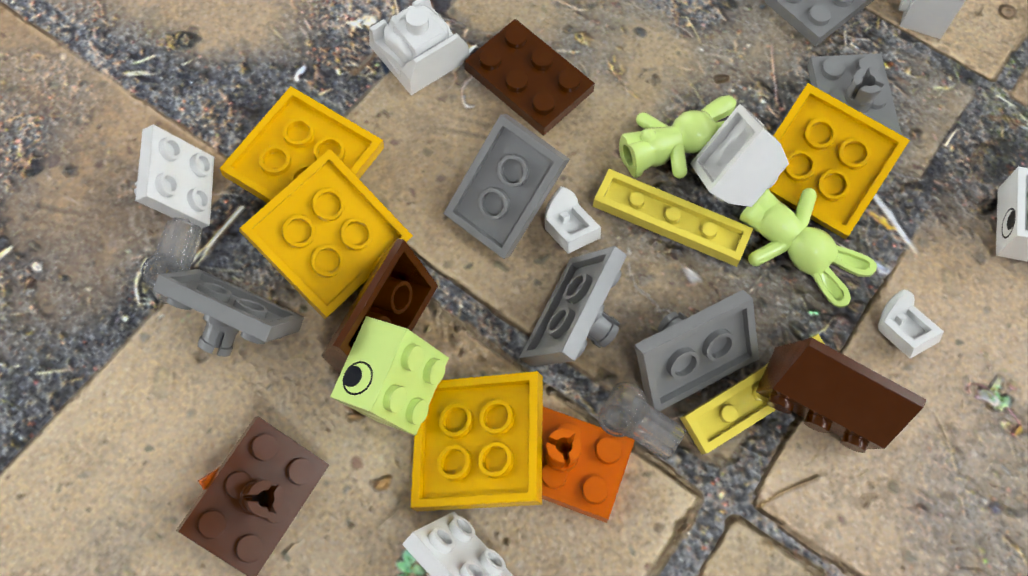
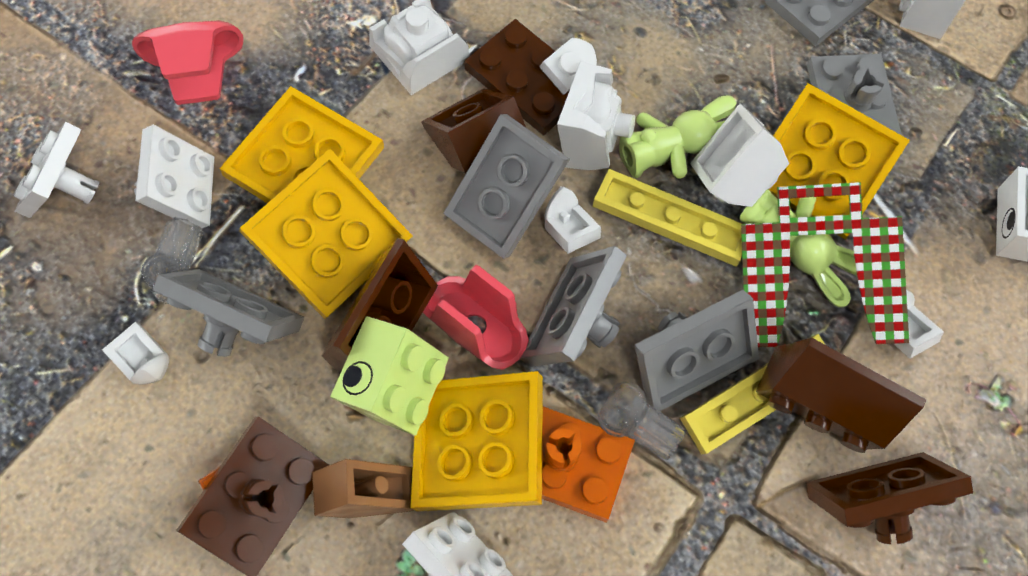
none -> white plate [14,122,99,218]
none -> white plate [102,322,169,385]
none -> coral piece [132,20,243,105]
none -> medium nougat slope [312,459,414,519]
none -> reddish brown slope [421,88,526,174]
none -> coral piece [423,265,529,370]
none -> white plate [539,38,597,95]
none -> white brick [557,61,635,170]
none -> piece [741,182,909,347]
none -> reddish brown plate [806,452,973,544]

